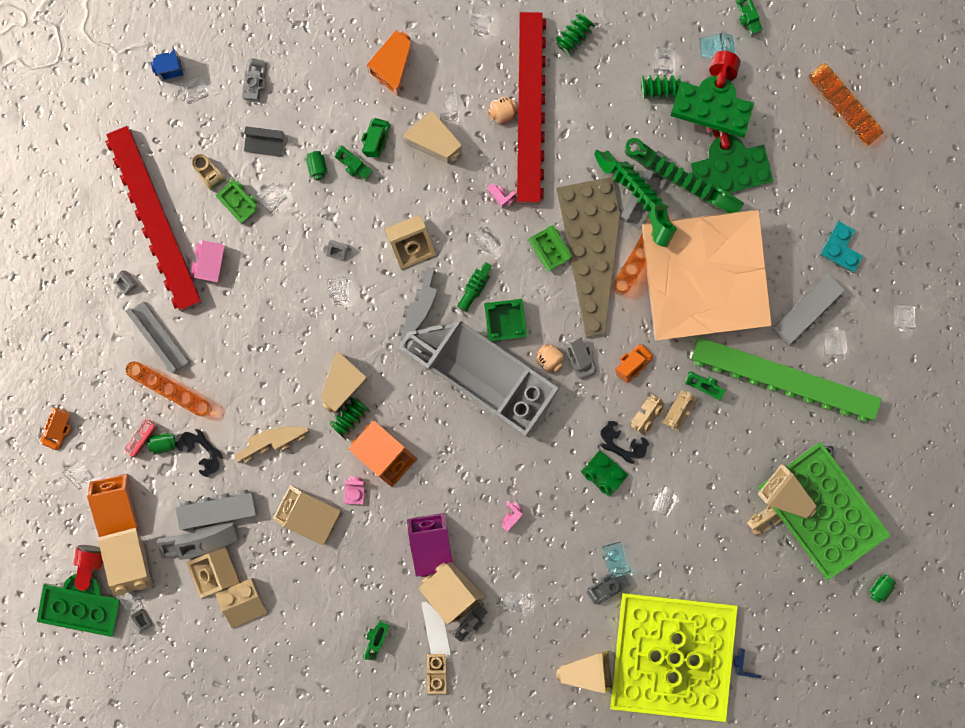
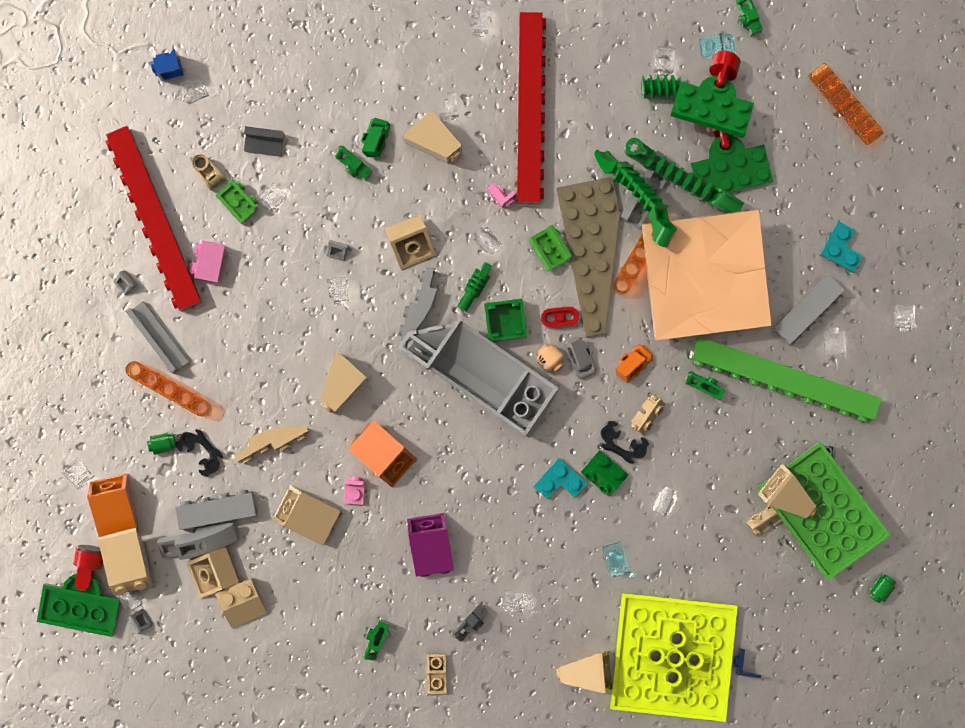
orange piece [40,407,70,450] -> none
coral slope [124,419,157,457] -> none
light grey piece [242,58,266,101] -> none
green brick [305,151,328,180] -> none
green piece [329,397,371,439] -> none
orange slope [367,30,412,96] -> none
tan slope [418,562,486,625] -> none
white sticker [422,602,452,663] -> none
light nougat head [488,96,517,124] -> none
bright pink bracket [502,502,523,532] -> none
green piece [555,13,596,56] -> none
dark grey piece [587,572,631,605] -> none
tan hinge [662,390,698,432] -> none
none -> teal plate [533,458,588,499]
none -> red plate [541,307,579,328]

